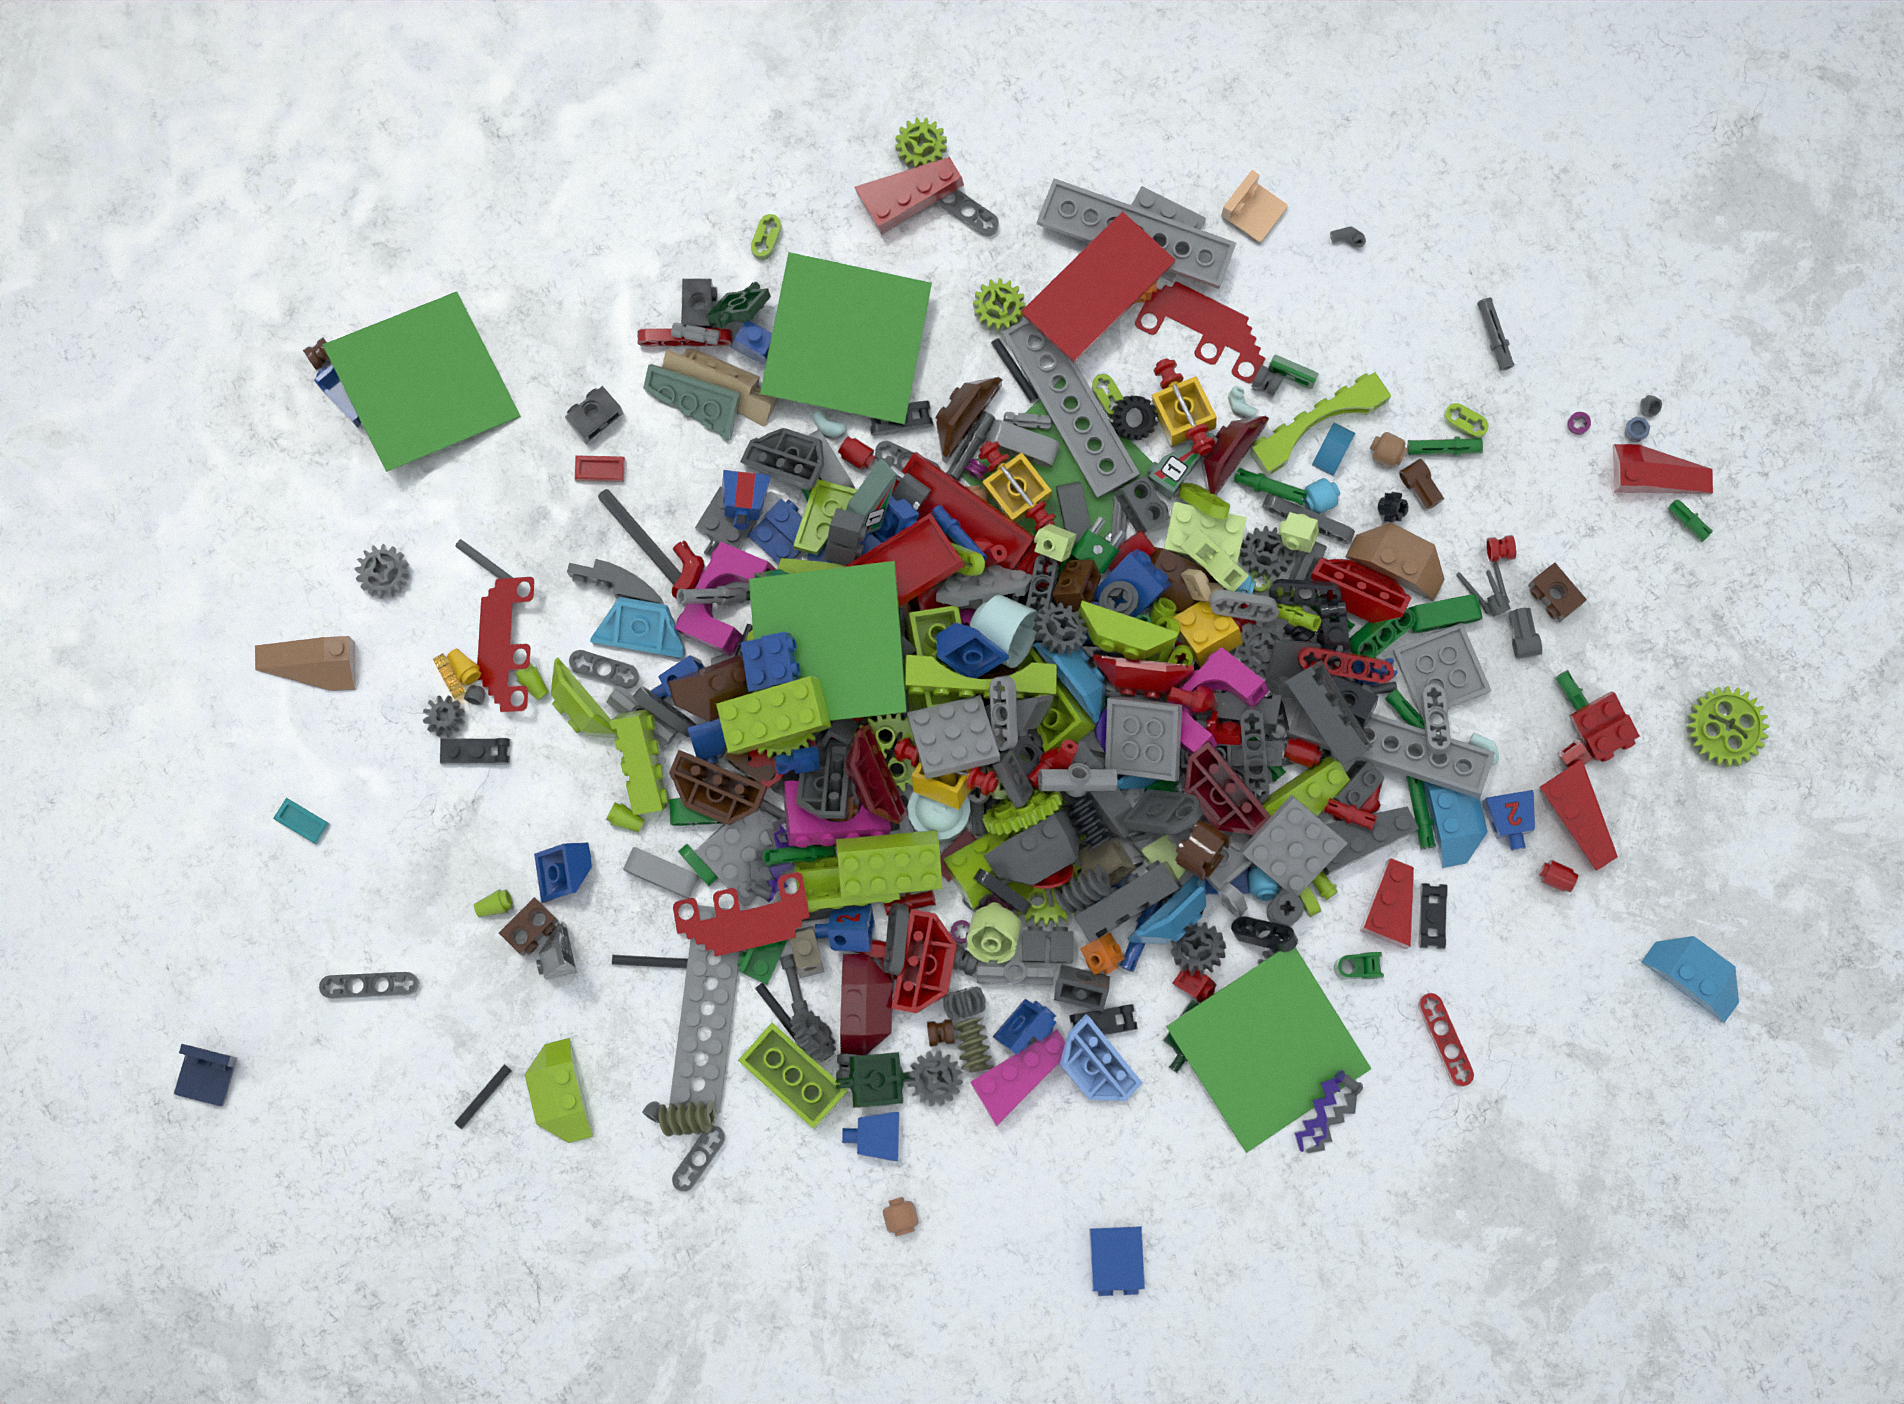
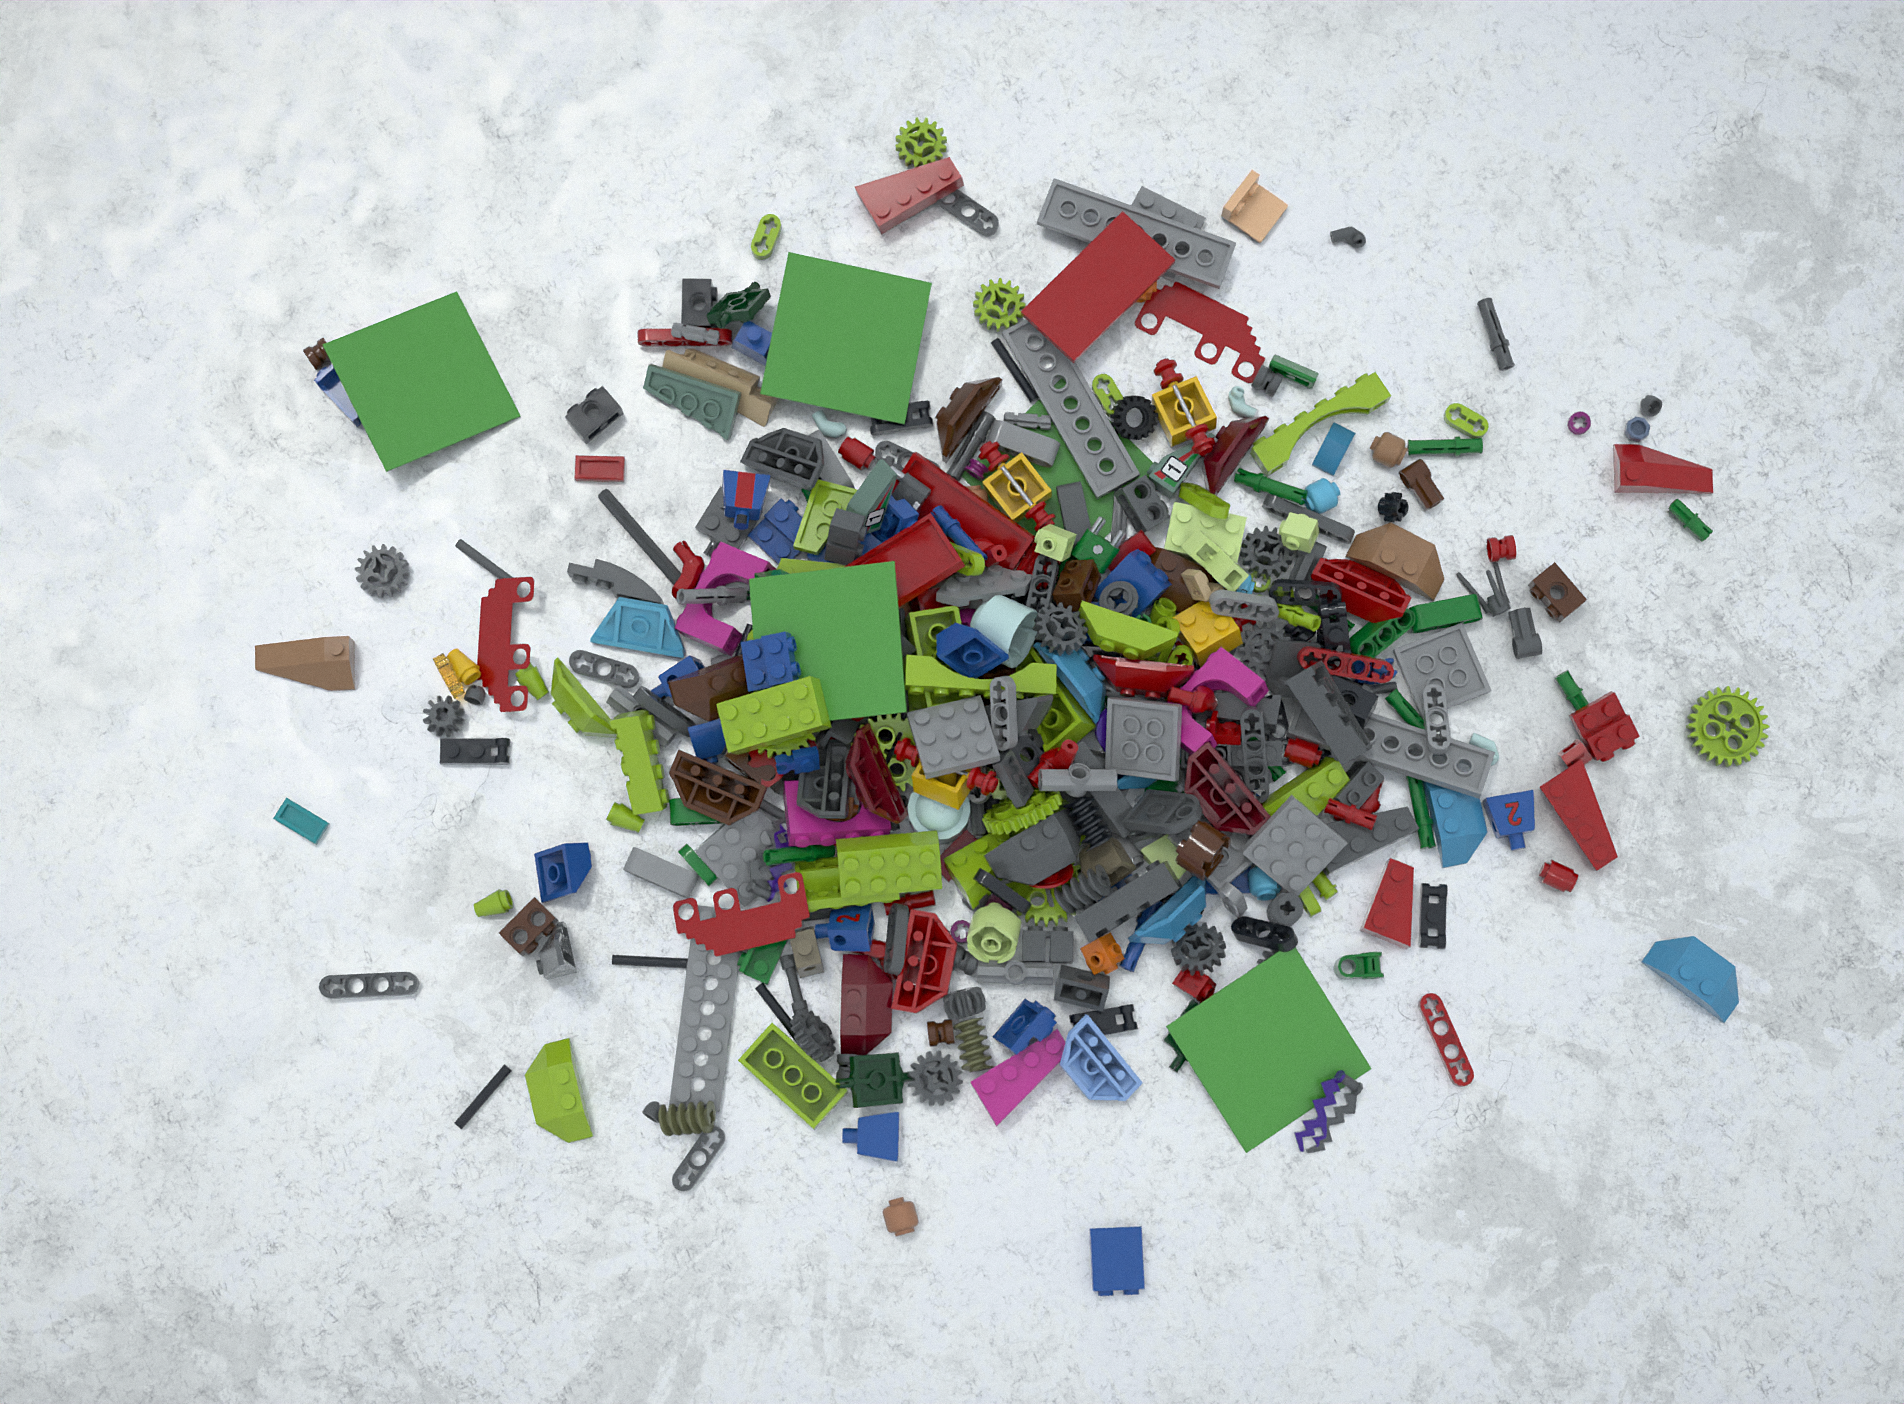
dark blue bracket [174,1044,237,1107] -> none

